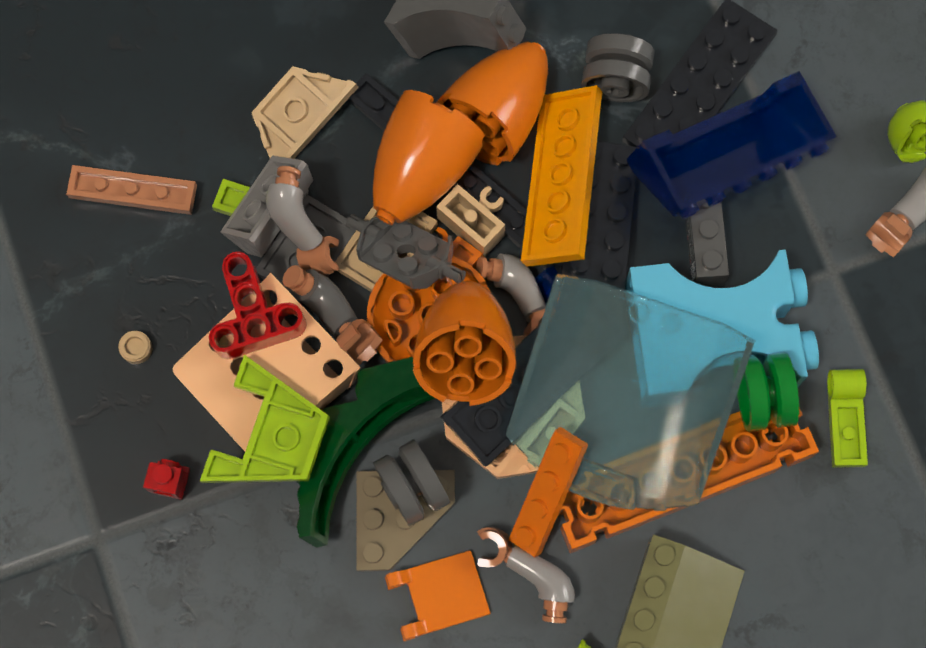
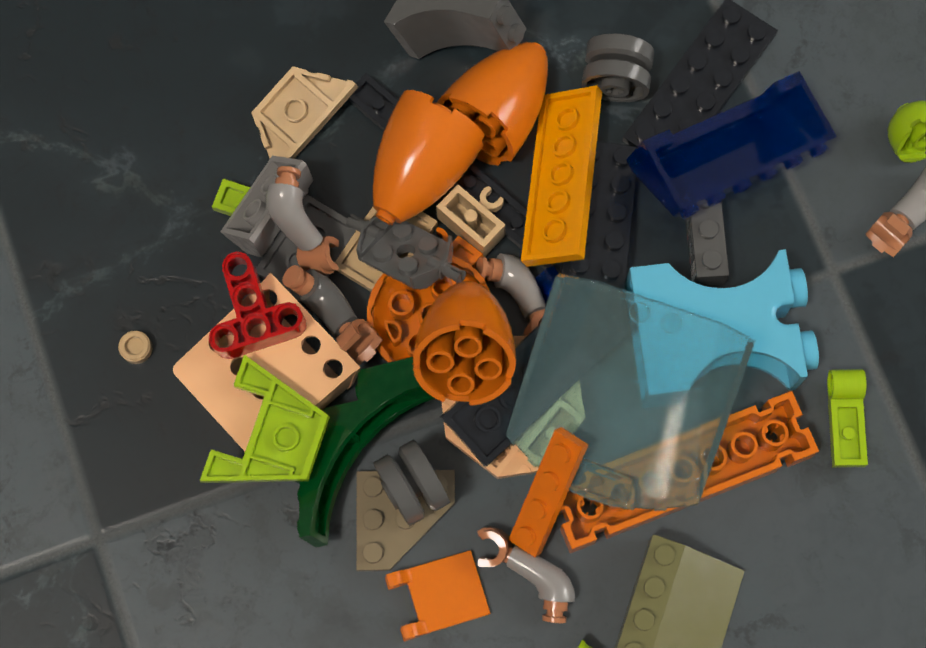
nougat plate [66,165,197,215] -> none
red brick [143,459,190,500] -> none
green wheel [735,352,799,432] -> none

